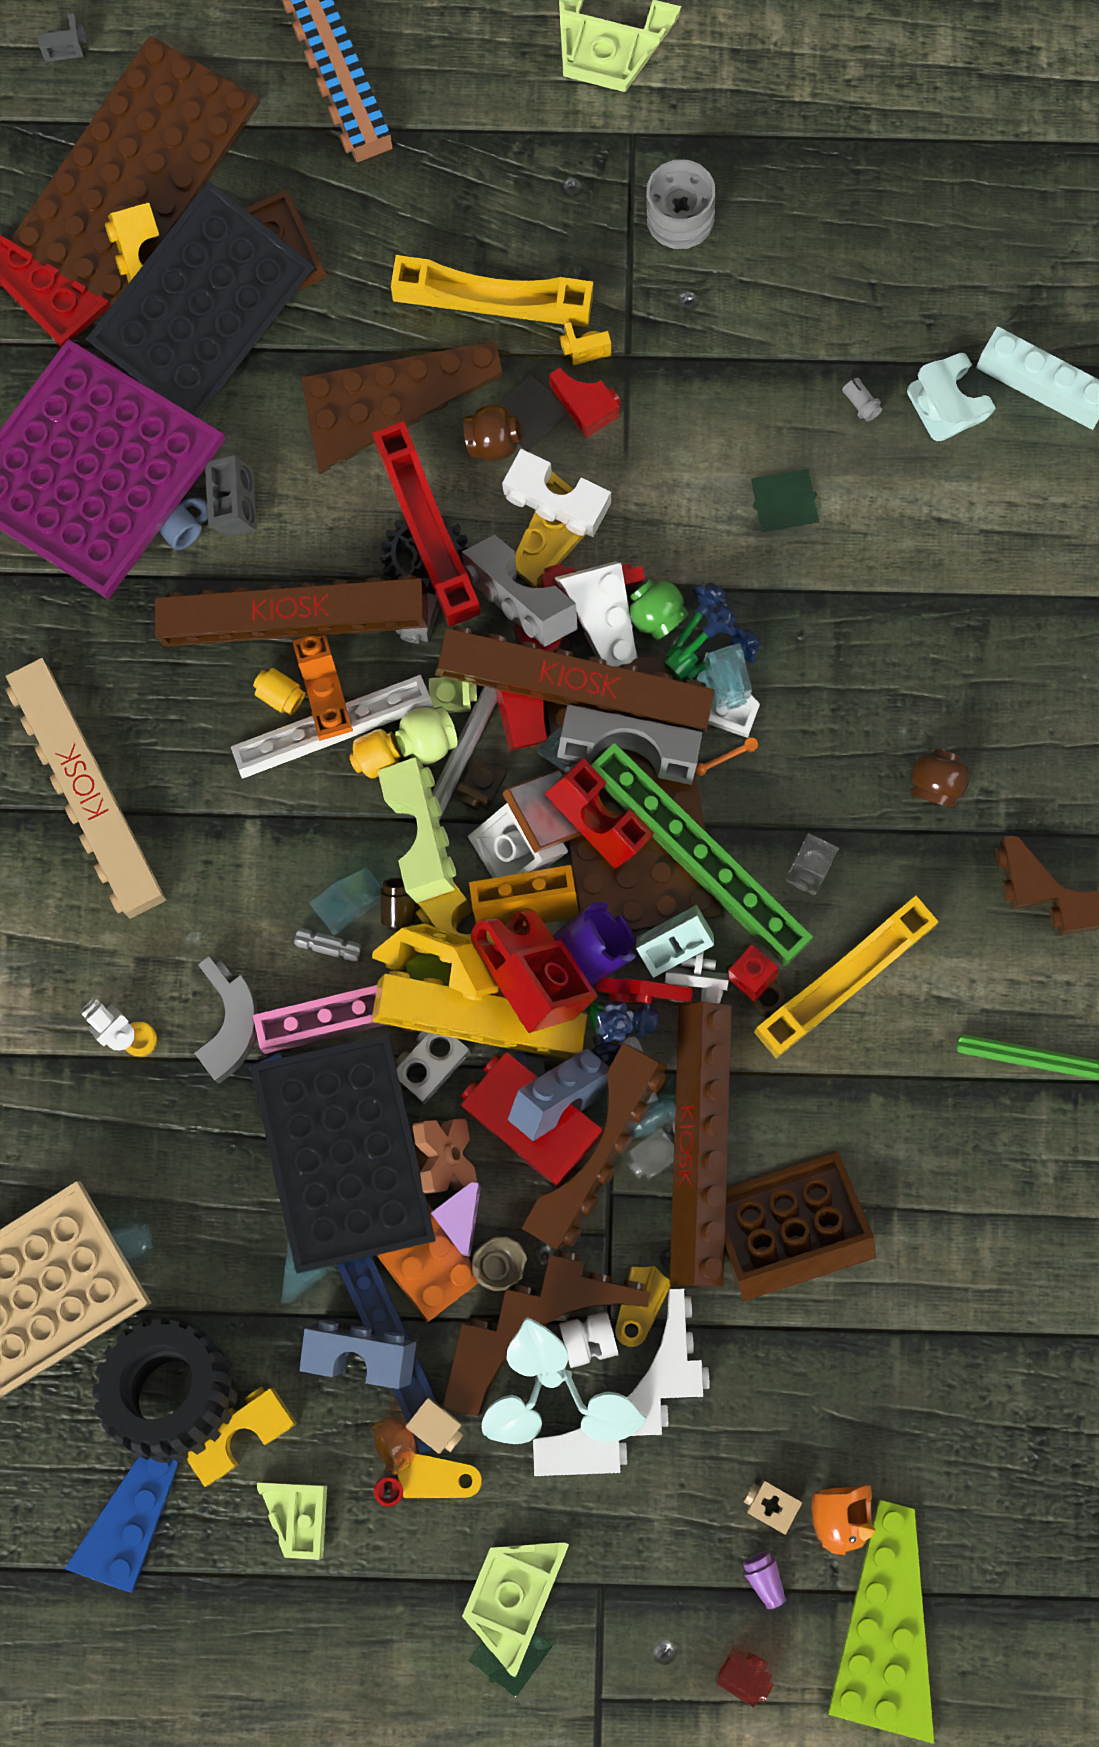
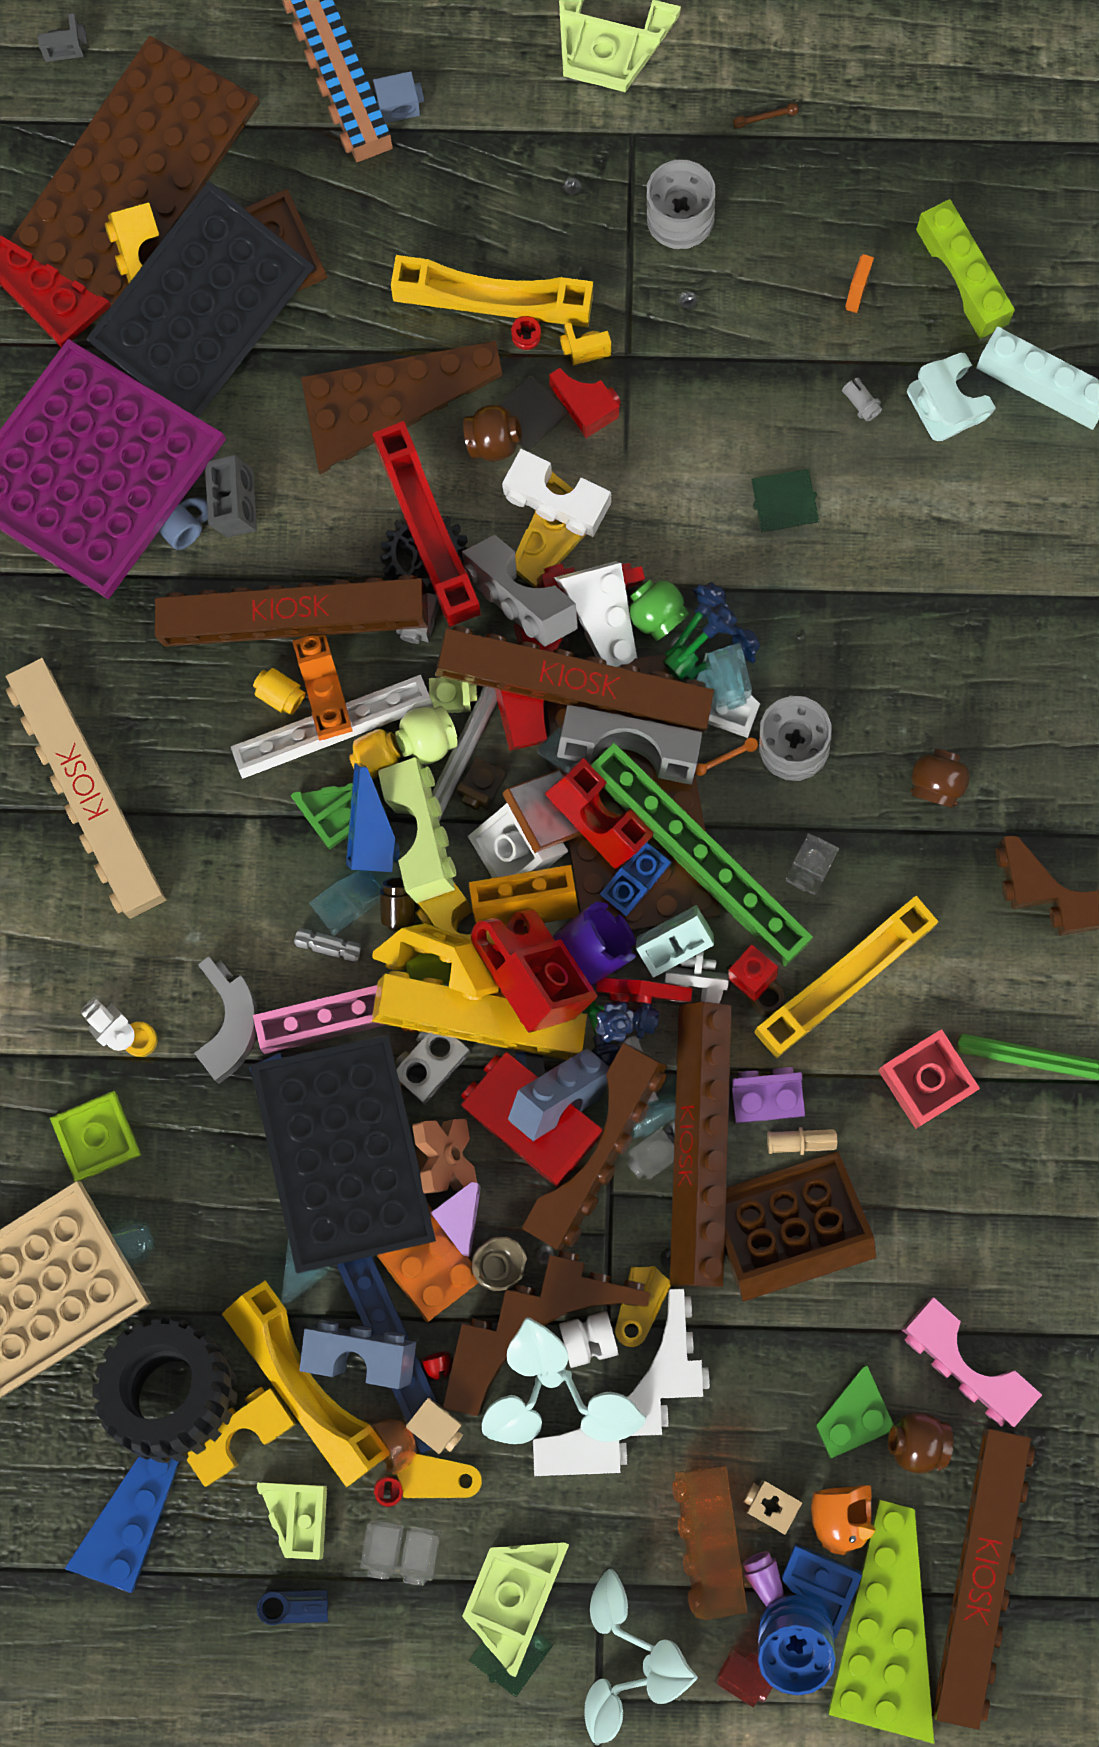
none -> lime tile [50,1091,141,1182]
none -> yellow arch [222,1280,391,1487]
none -> dark blue piece [256,1590,328,1625]
none -> bright green wing [290,783,385,850]
none -> blue slope [346,763,399,872]
none -> clear piece [360,1520,443,1586]
none -> sand blue brick [373,71,424,123]
none -> red hinge [421,1351,452,1380]
none -> red bush [511,316,541,350]
none -> light aqua plant [585,1569,698,1745]
none -> blue slope [600,842,672,916]
none -> clear orange brick [672,1466,748,1620]
none -> medium lavender bracket [731,1067,805,1124]
none -> reddish brown hinge [733,102,799,129]
none -> blue wheel [758,1595,836,1695]
none -> light grey wheel [759,696,832,781]
none -> tan axle [767,1127,837,1155]
none -> blue wing [782,1543,862,1639]
none -> bright green wing [816,1366,894,1458]
none -> orange tile [845,254,874,313]
none -> coral brick [878,1029,980,1129]
none -> reddish brown piece [888,1412,953,1473]
none -> bright pink arch [902,1297,1042,1427]
none -> lime arch [916,199,1015,339]
none -> reddish brown brick [932,1428,1035,1730]

